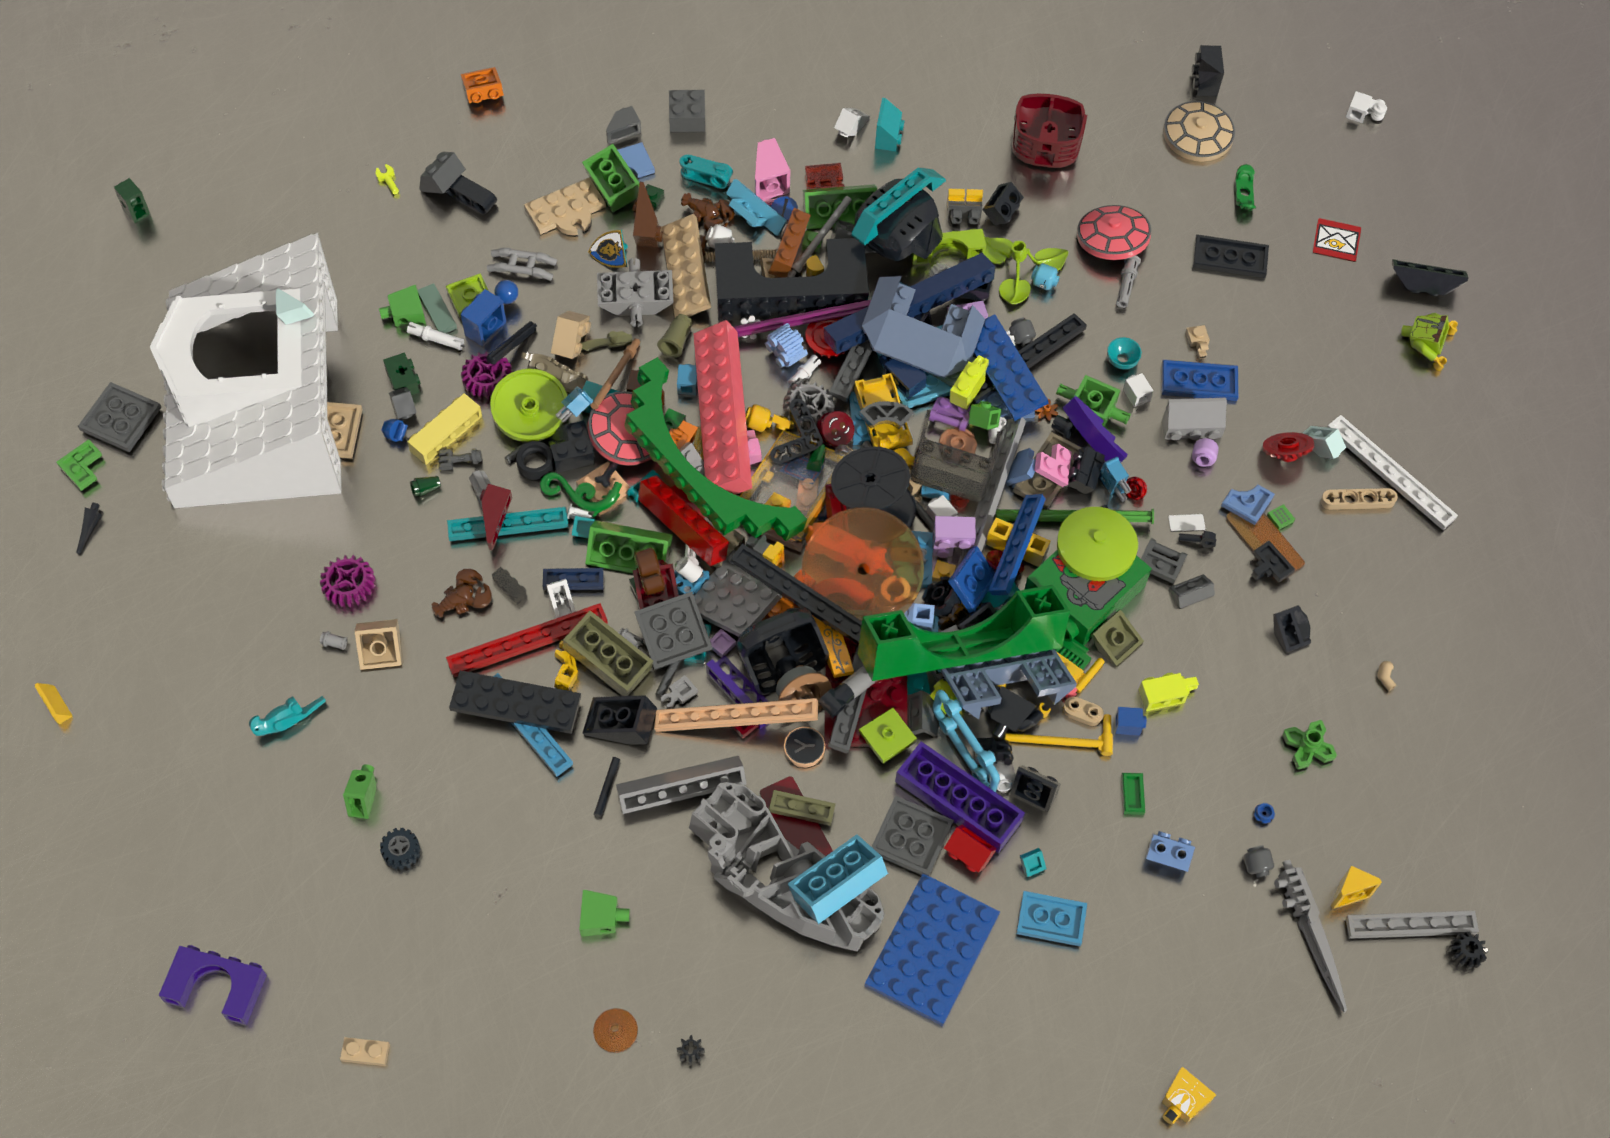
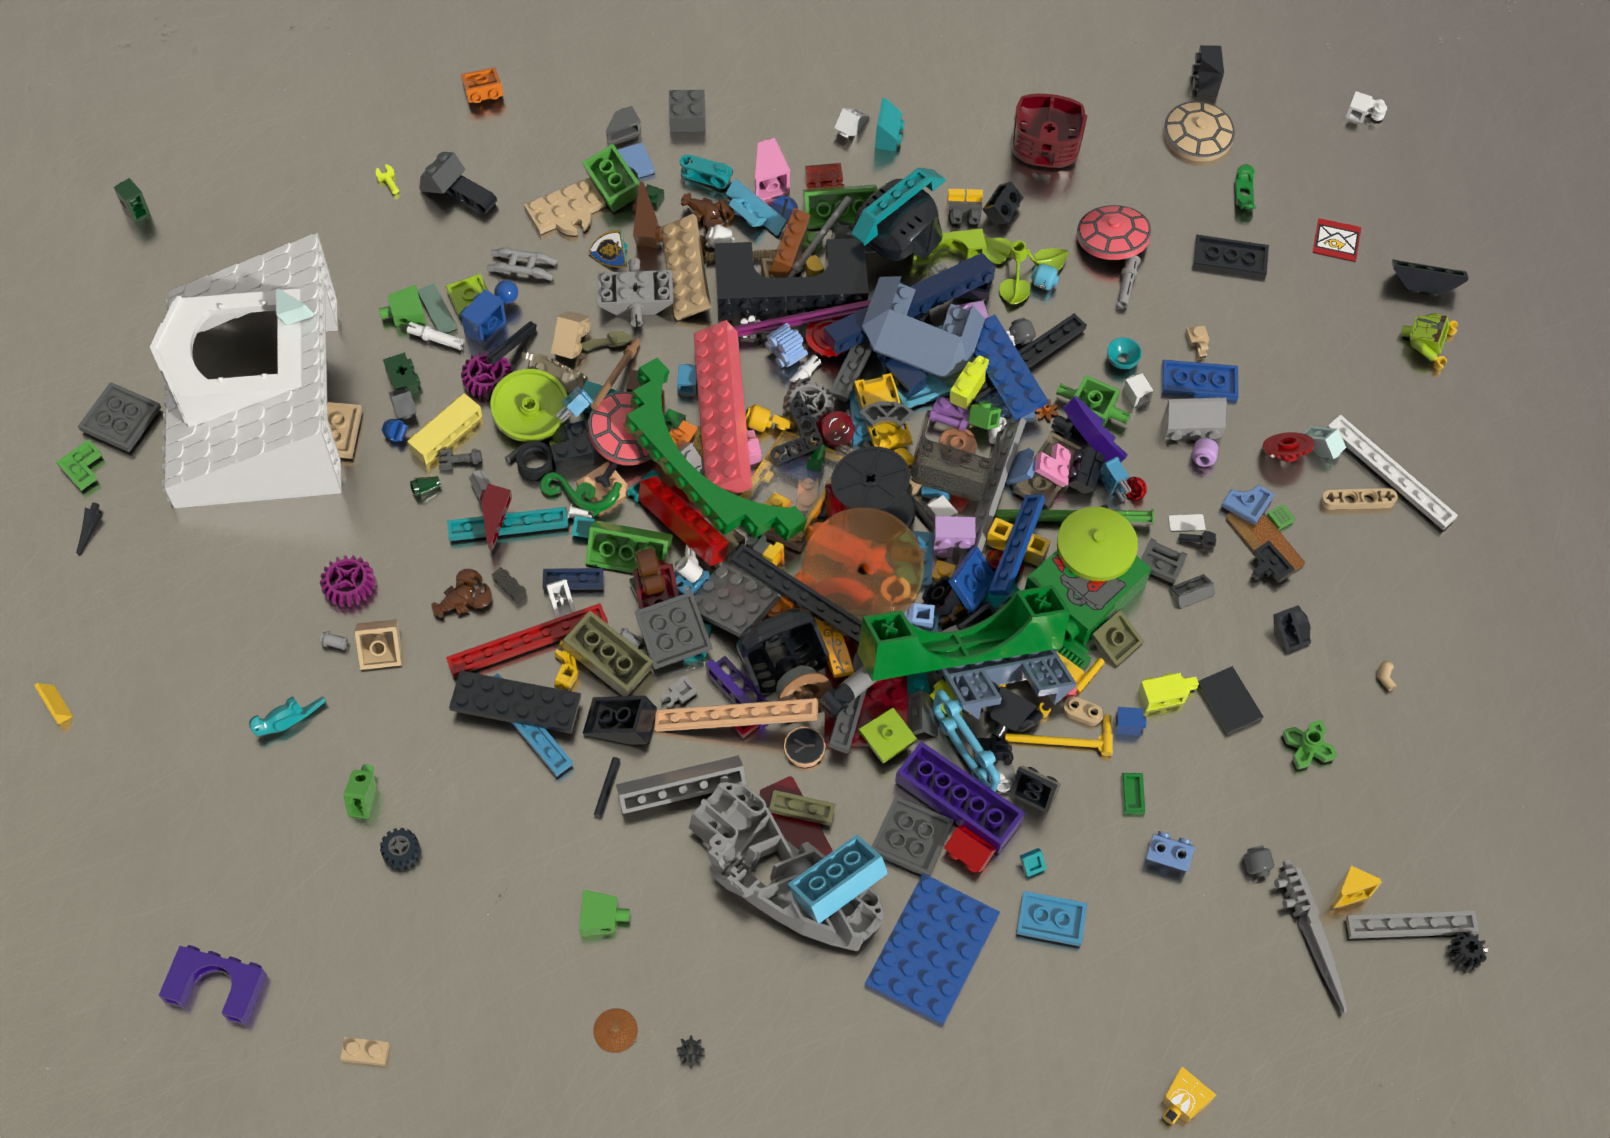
dark grey bar [655,661,680,698] -> none
olive plant [657,314,693,358] -> none
lavender plate [710,629,736,658] -> none
blue plate [1254,803,1275,824] -> none
none -> black tile [1198,666,1264,735]

